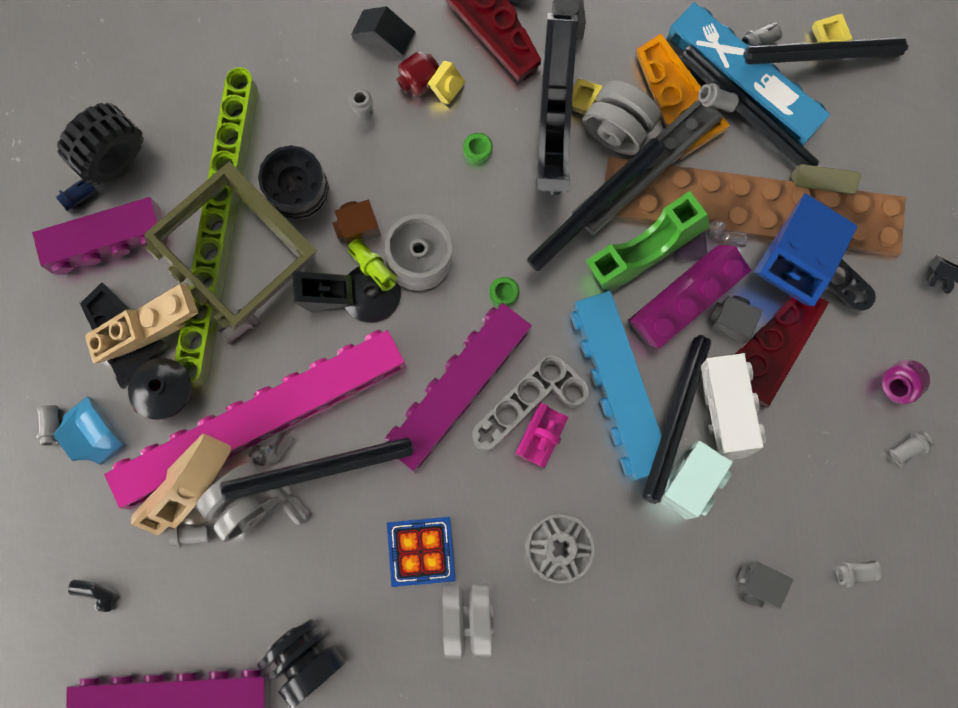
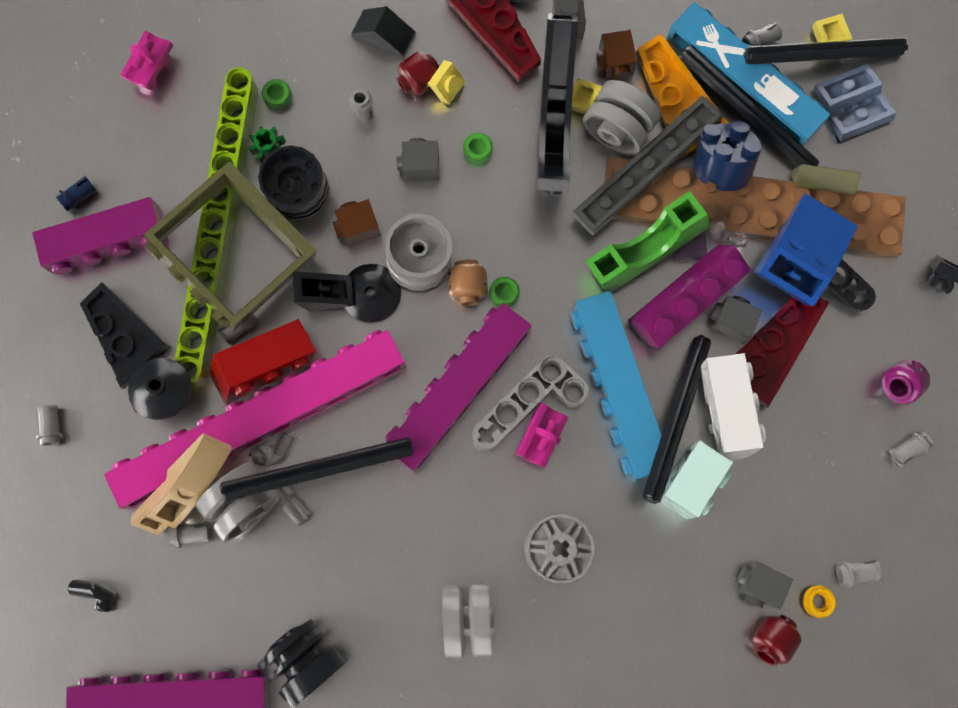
dark azure slope [53,396,127,465] -> none
black tyre [57,102,144,185] -> none
tan slope [84,284,198,364] -> none
lime pin [347,239,398,291] -> none
tile [387,517,456,587] -> none
black axle [527,138,665,271] -> none
light grey pin [698,83,738,113] -> none
none -> dark pink hips [120,30,173,90]
none -> red wedge [210,319,316,406]
none -> green gear [248,126,287,164]
none -> bright green tile [262,79,292,110]
none -> dark grey brick [396,138,440,180]
none -> medium nougat head [447,259,488,306]
none -> reddish brown brick [596,30,637,80]
none -> dark blue brick [693,121,762,191]
none -> dark red head [752,615,802,666]
none -> yellow plate [802,585,836,618]
none -> sand blue slope [814,64,896,141]

